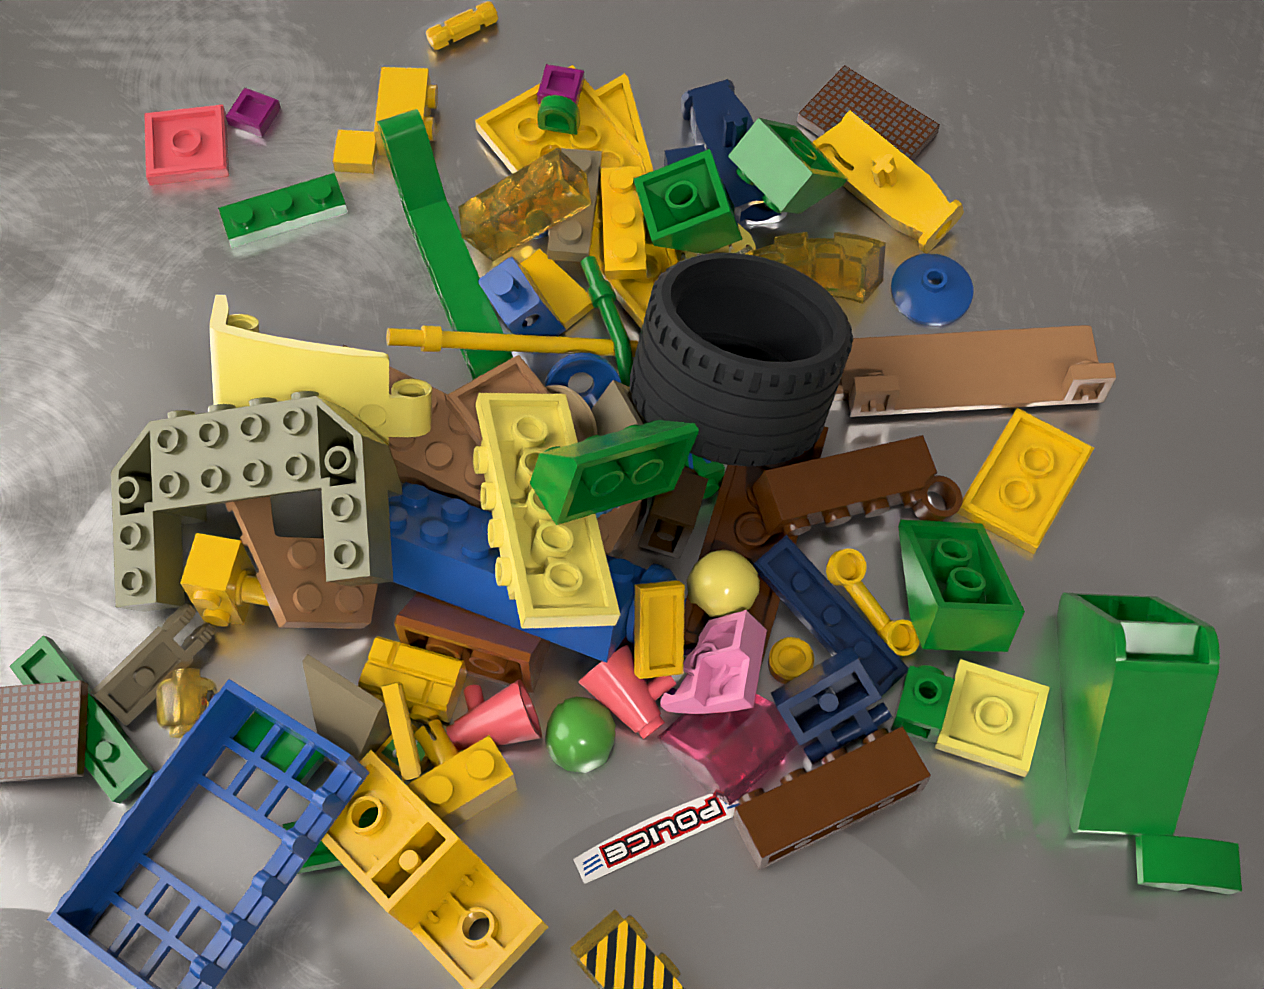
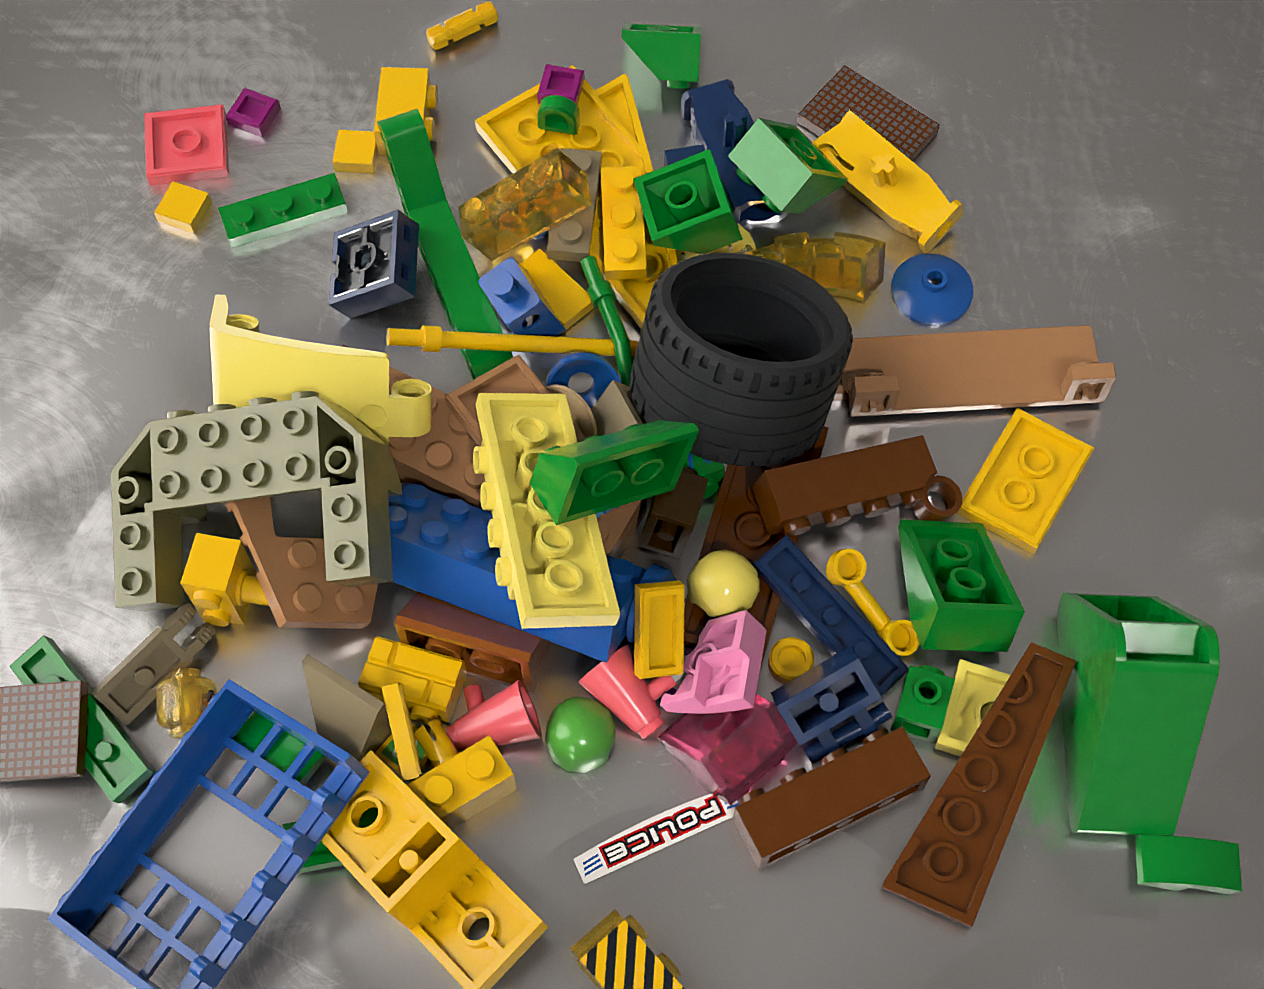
none -> yellow tile [154,181,212,233]
none -> piece [328,210,419,319]
none -> green slope [621,23,701,88]
none -> reddish brown wing [881,642,1076,928]

